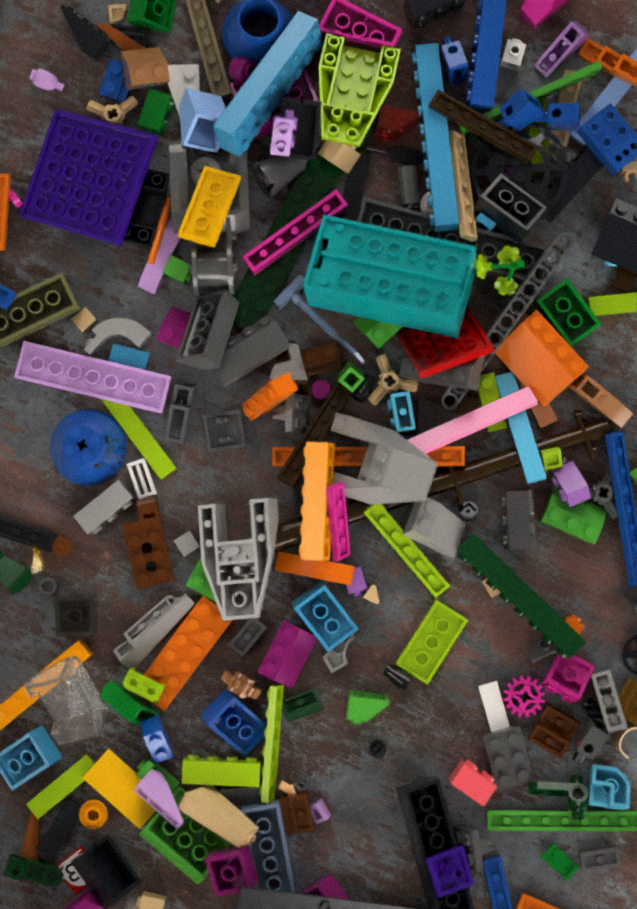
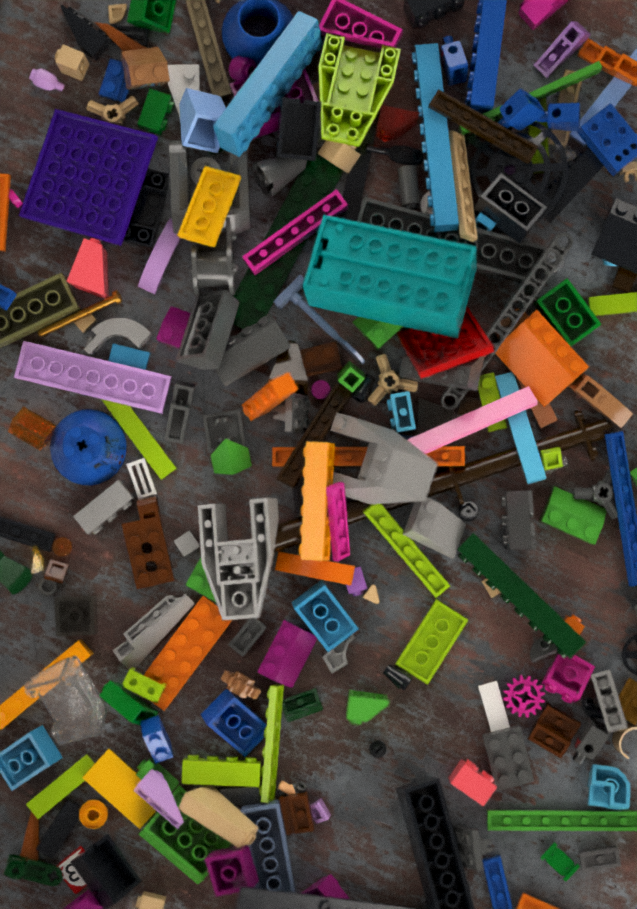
orange bar [147,194,171,264] -> none
bright green brick [163,255,192,285] -> none
bracket [270,110,297,156] -> none
dark purple plate [425,845,474,898] -> none
lime plant [475,245,525,296] -> none
white brick [500,39,526,71] -> none
dark green piece [528,775,588,821] -> none
medium lavender brick [551,460,591,507] -> none
none -> clear orange brick [8,406,56,451]
none -> pearl gold bar [37,290,123,337]
none -> reddish brown tile [44,559,69,584]
none -> tan brick [55,45,89,81]
none -> coral slope [67,237,109,299]
none -> bright green slope [211,438,252,475]

